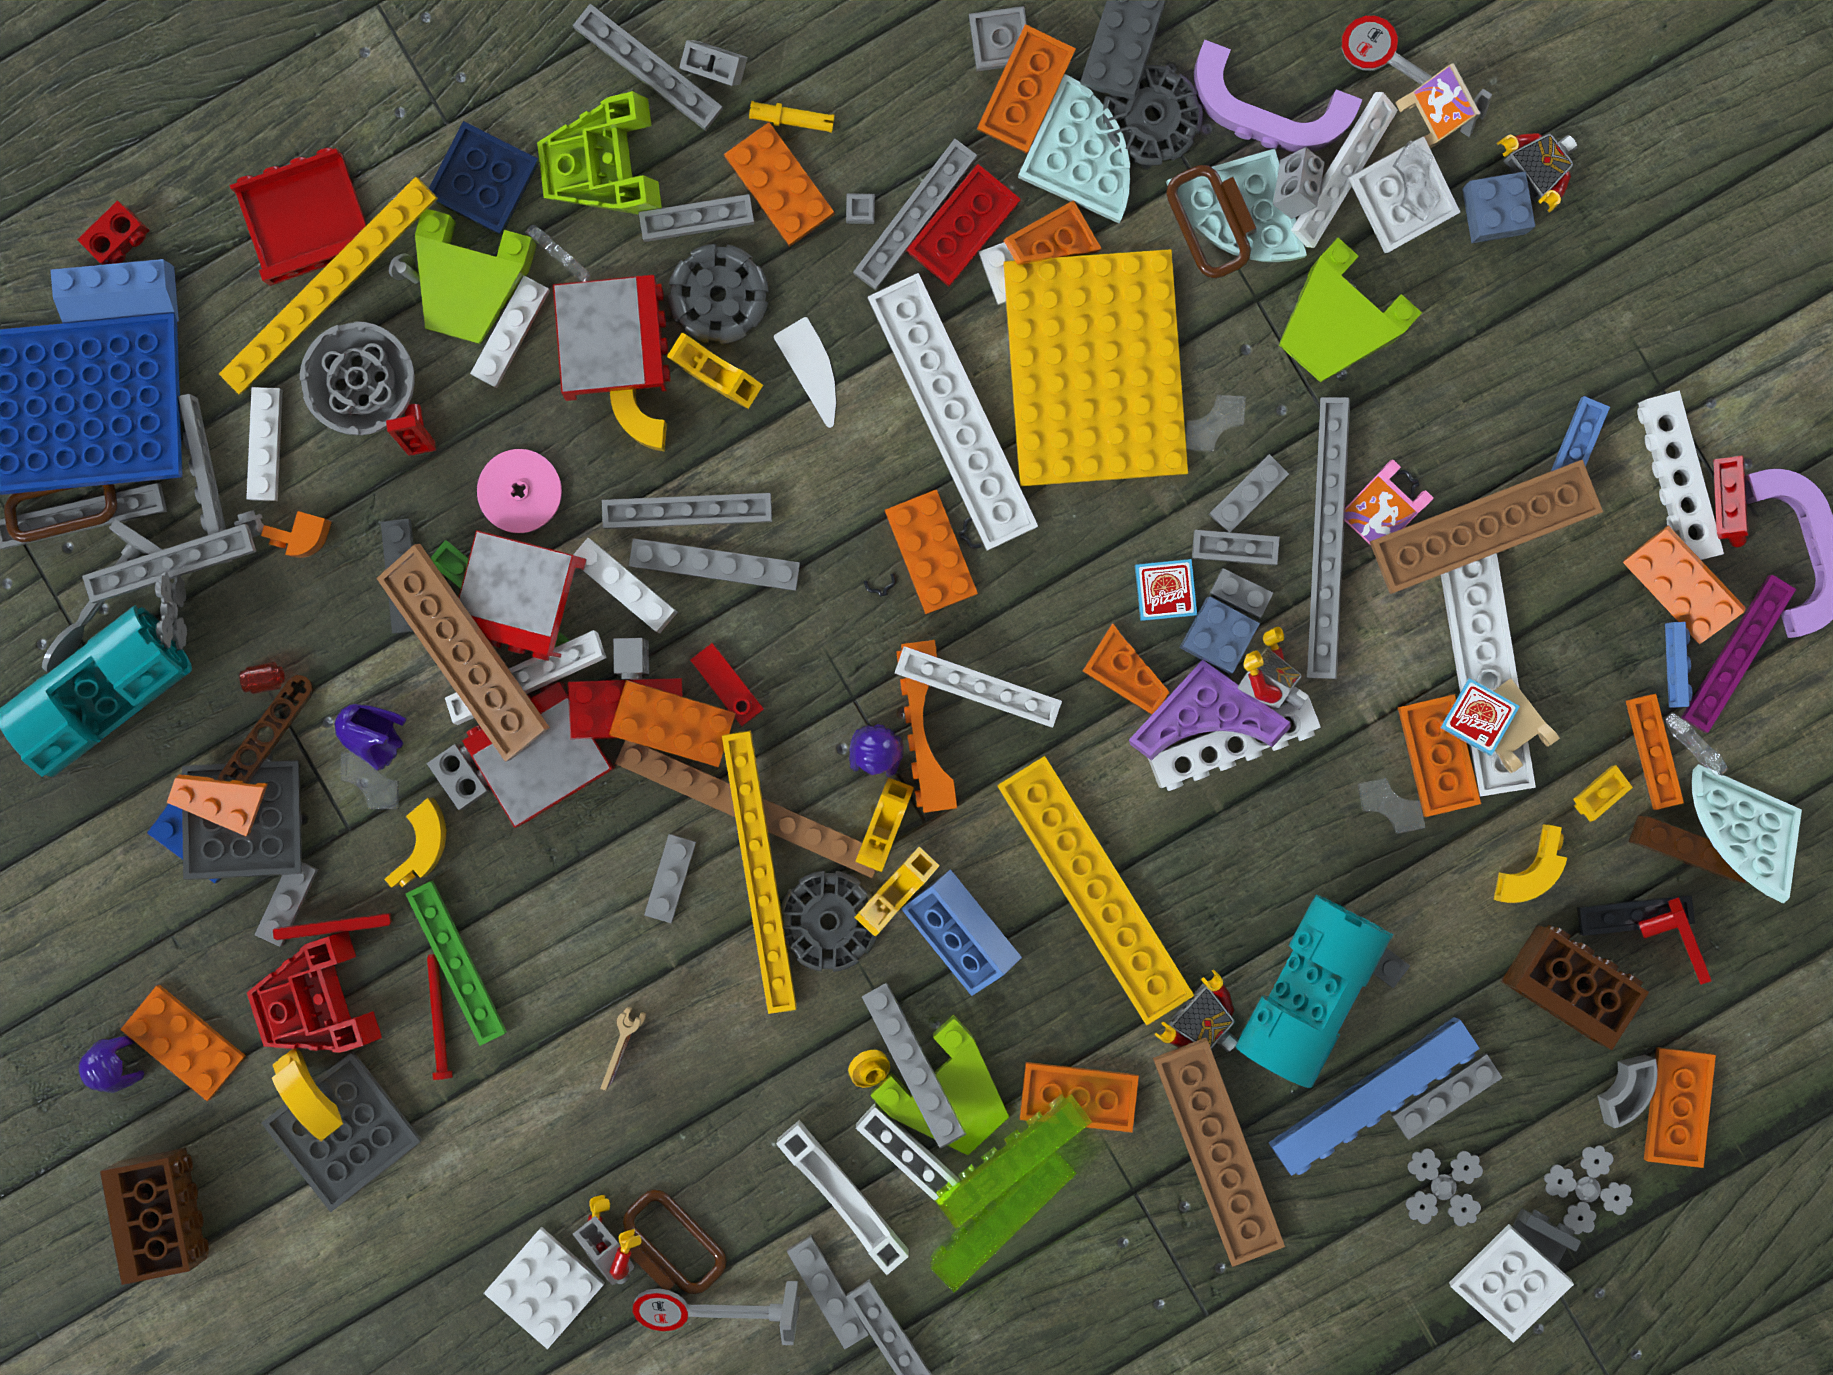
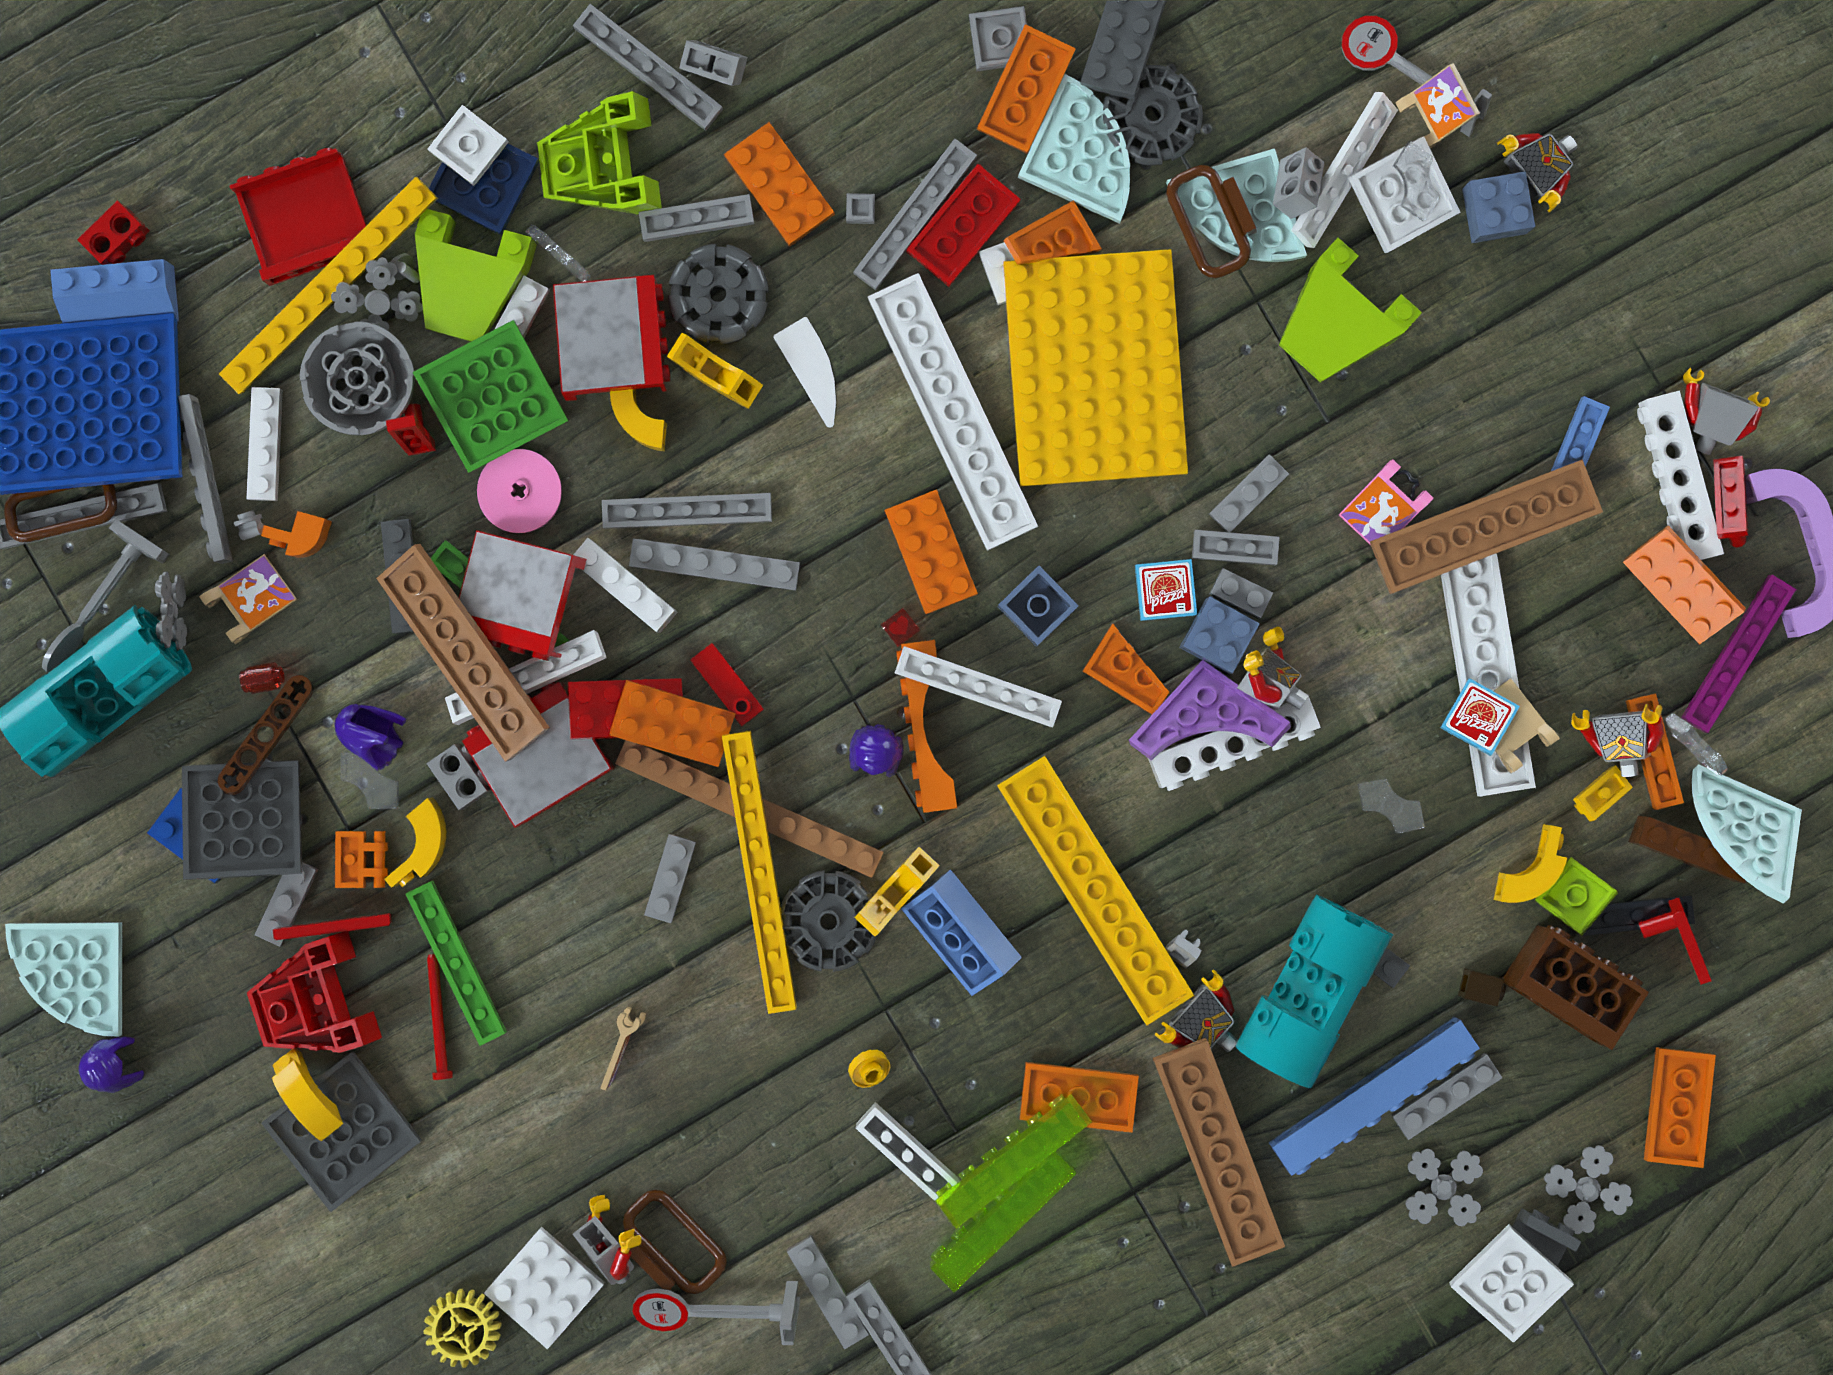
light grey plate [82,524,256,604] -> none
reddish brown brick [100,1148,209,1285] -> none
orange plate [120,985,246,1101] -> none
orange wing [167,774,268,836] -> none
light grey brick [613,638,649,680] -> none
yellow pin [749,101,835,133] -> none
white arch [776,1120,909,1275] -> none
yellow arch [855,777,914,872] -> none
light grey plate [862,983,966,1148] -> none
black piece [864,574,896,597] -> none
lime wedge [870,1014,1009,1155] -> none
black piece [959,517,982,549] -> none
clear tile [1186,395,1246,452] -> none
lavender arch [1194,40,1362,152] -> none
light grey plate [1307,397,1350,679] -> none
orange plate [1398,694,1481,817] -> none
light grey brick [1597,1055,1657,1129] -> none
medium blue plate [1665,622,1692,708] -> none
none -> light aqua plate [5,922,122,1037]
none -> flag [199,554,298,644]
none -> light grey plant [331,257,423,340]
none -> orange plate [335,831,388,888]
none -> bright green plate [413,320,568,473]
none -> light yellow gear [423,1289,502,1368]
none -> white plate [428,105,508,186]
none -> clear red tile [881,608,920,647]
none -> sand blue brick [997,565,1078,647]
none -> light grey tile [1165,930,1202,969]
none -> dark brown brick [1458,968,1506,1007]
none -> lime tile [1535,857,1618,936]
none -> torso [1571,704,1664,777]
none -> light grey torso [1683,368,1770,455]

